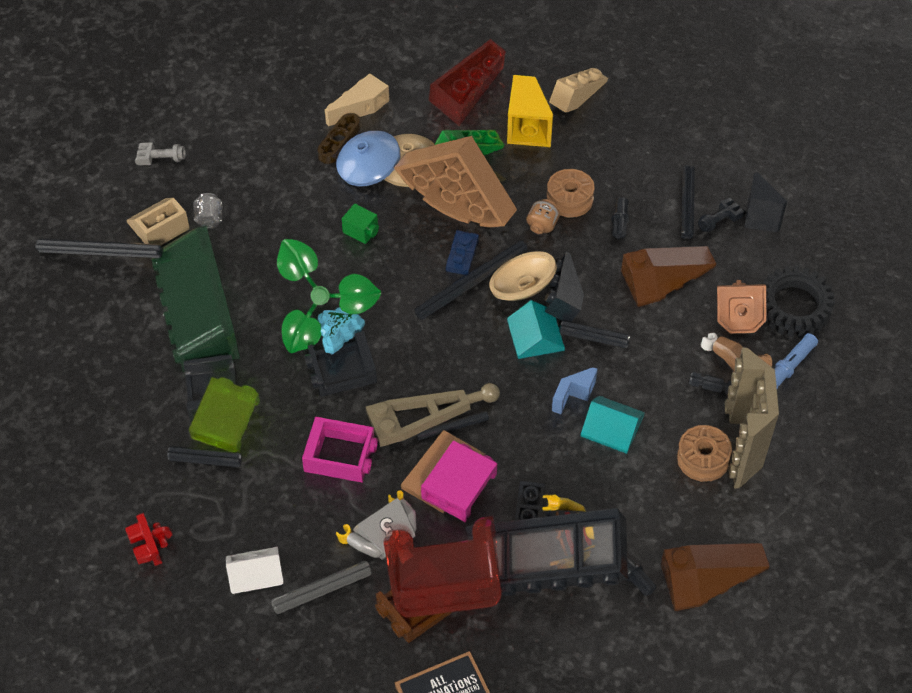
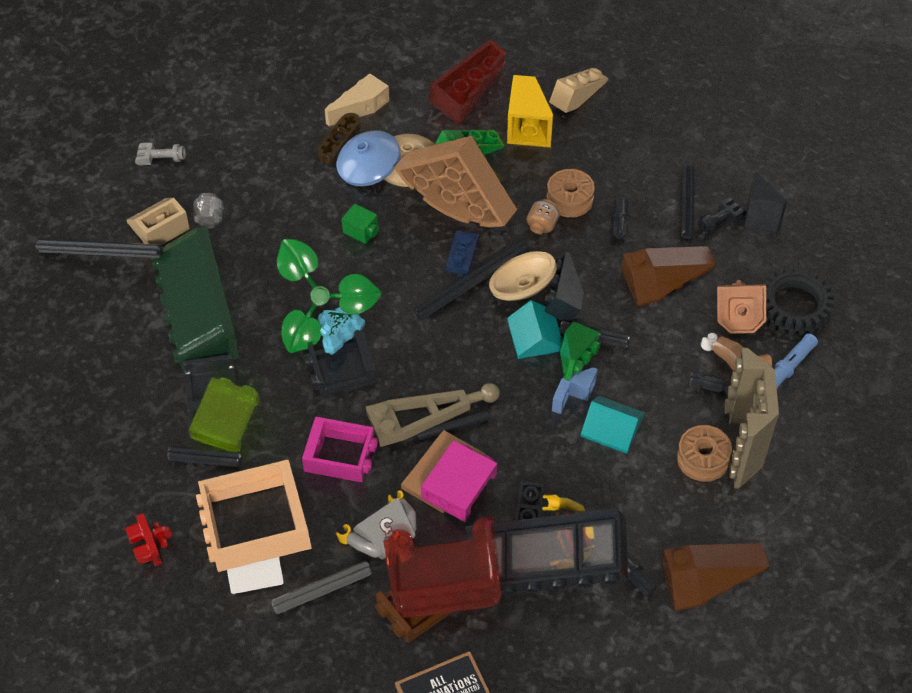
none -> light nougat window [196,460,312,572]
none -> green slope [560,322,601,381]

